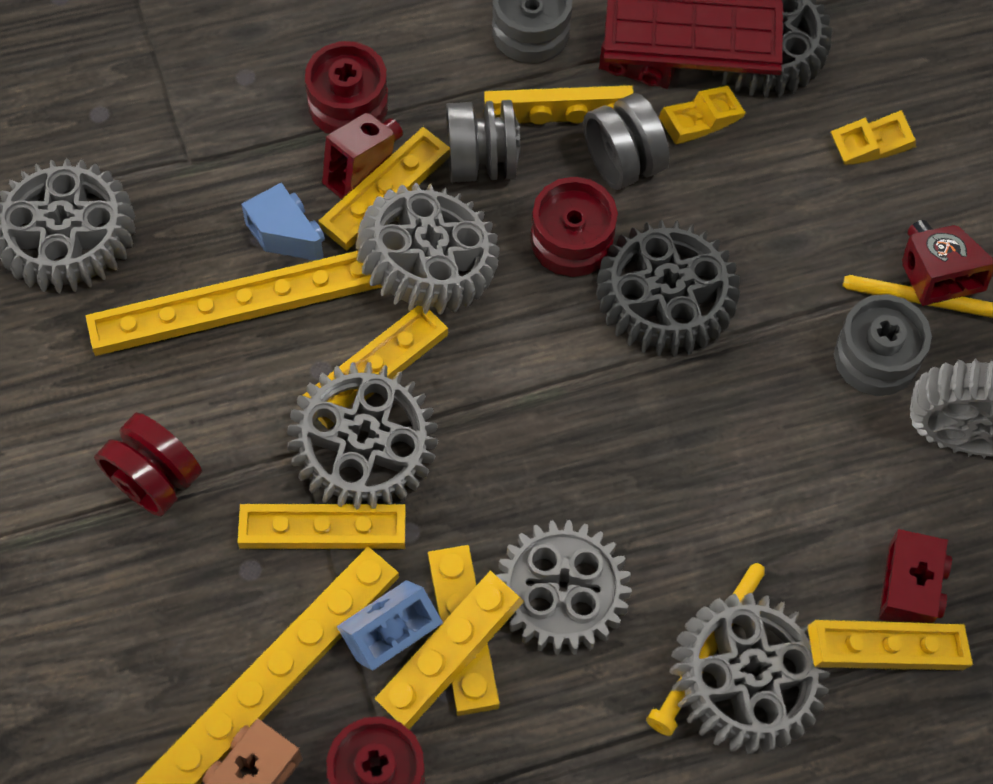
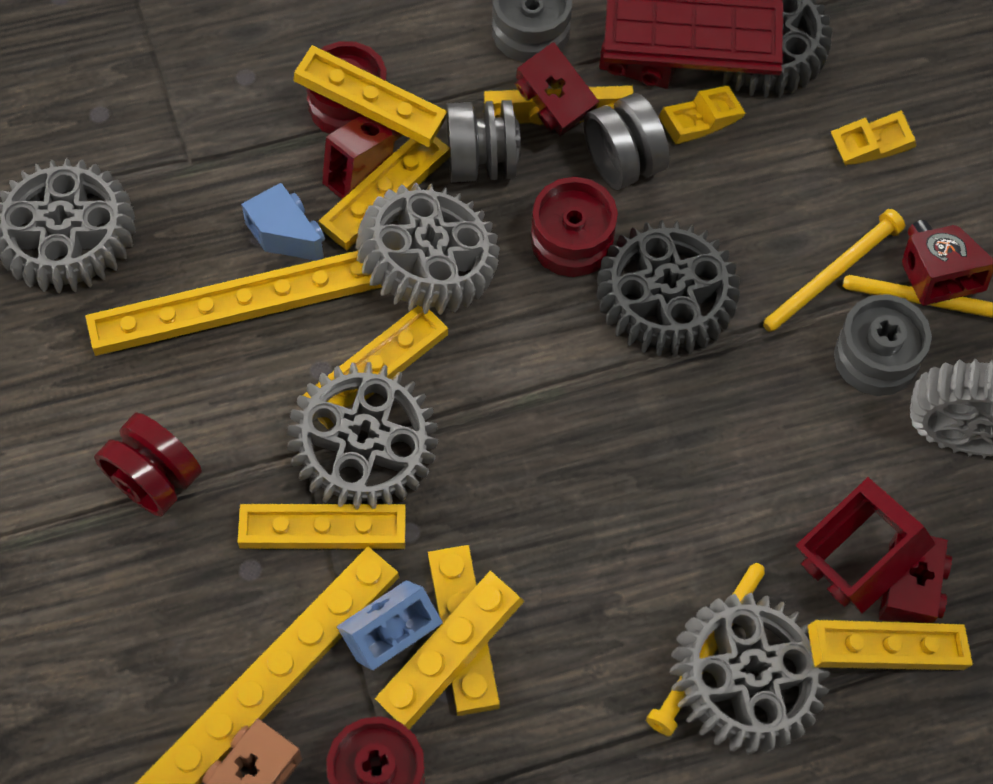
light grey gear [496,520,632,655] -> none
none -> yellow plate [293,45,447,147]
none -> dark red brick [515,41,599,136]
none -> yellow bar [763,209,905,332]
none -> dark red window [795,477,936,614]

